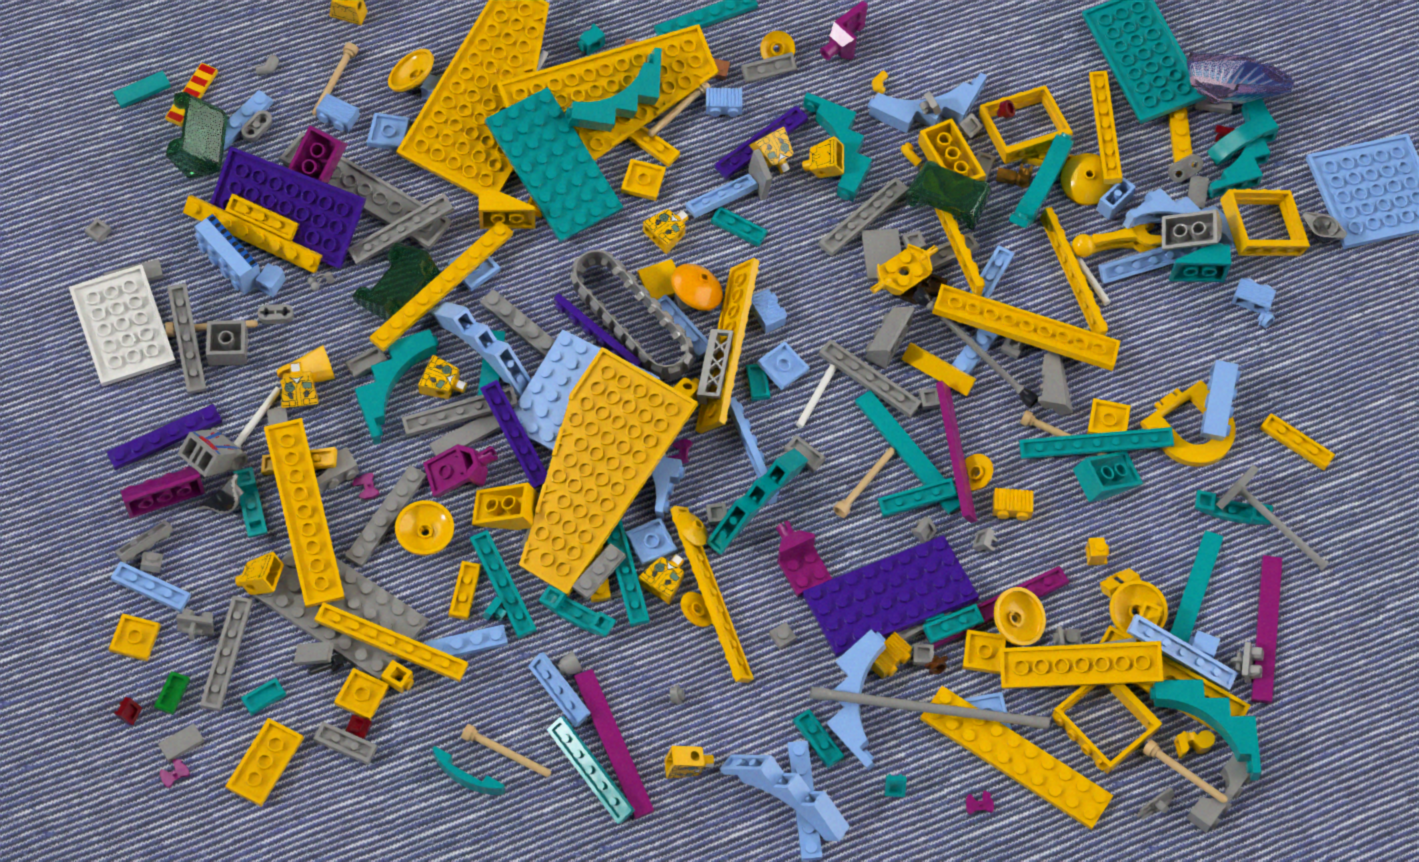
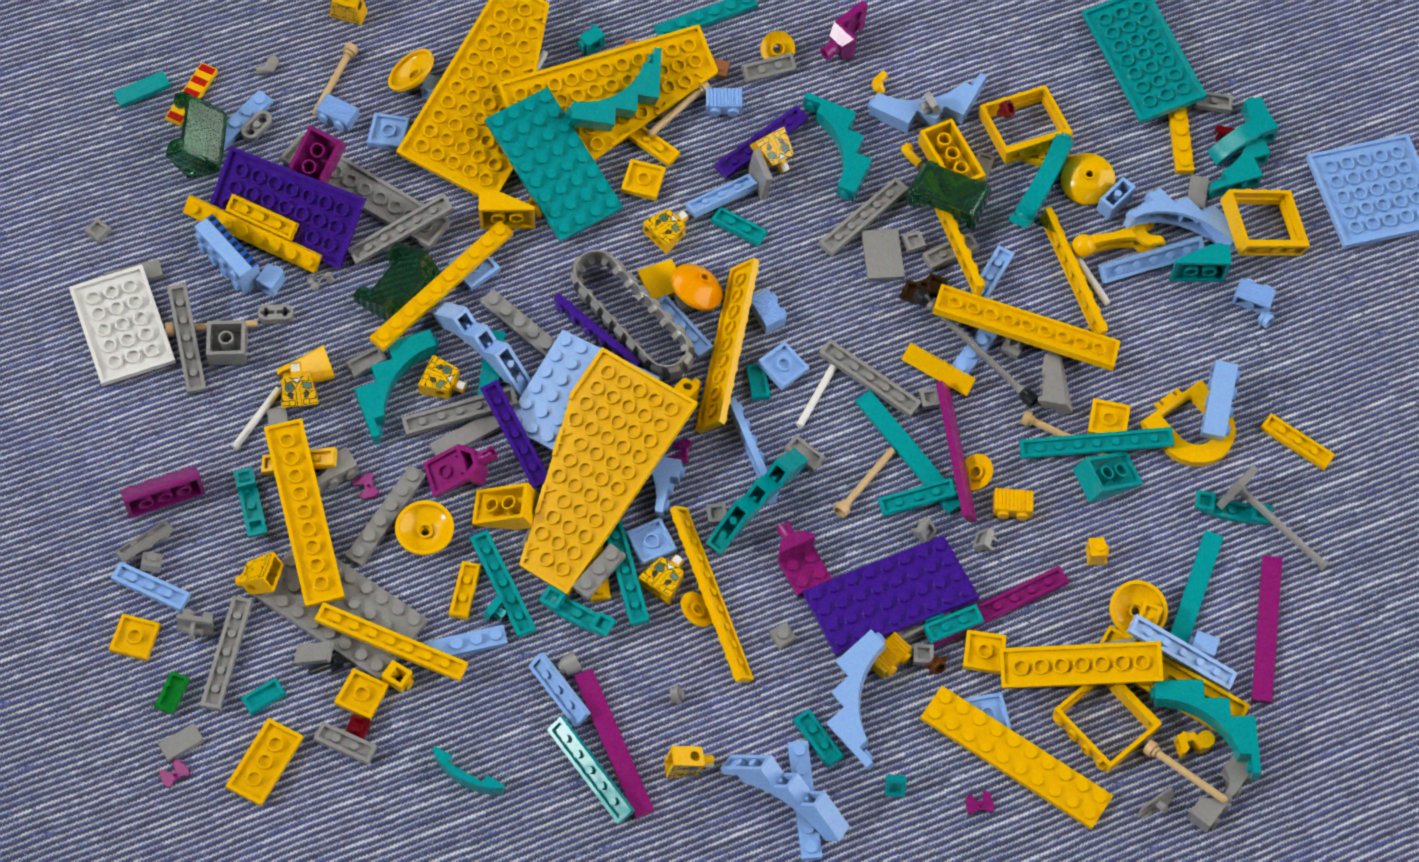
dark purple plate [106,404,222,471] -> none
dark red tile [114,697,142,725] -> none
light grey piece [177,427,248,477] -> none
black hat [198,473,244,514] -> none
tan piece [461,723,551,777] -> none
yellow dish [676,512,708,547] -> none
light grey fence [697,329,734,404] -> none
yellow torso [802,136,844,178] -> none
light grey piece [810,686,1050,729] -> none
light grey slope [865,306,915,369] -> none
yellow plate [870,244,938,295] -> none
light grey plate [957,113,983,139] -> none
yellow dish [994,587,1046,646] -> none
pearl gold bar [996,163,1033,188] -> none
light grey bracket [1053,626,1082,646] -> none
yellow plate [1089,71,1123,184] -> none
yellow piece [1100,568,1141,598] -> none
light grey slope [1162,209,1222,251] -> none
light grey plate [1168,154,1203,182] -> none
clear purple windscreen [1187,52,1295,104] -> none
light grey hips [1230,642,1264,683] -> none
light grey hat [1302,211,1347,244] -> none

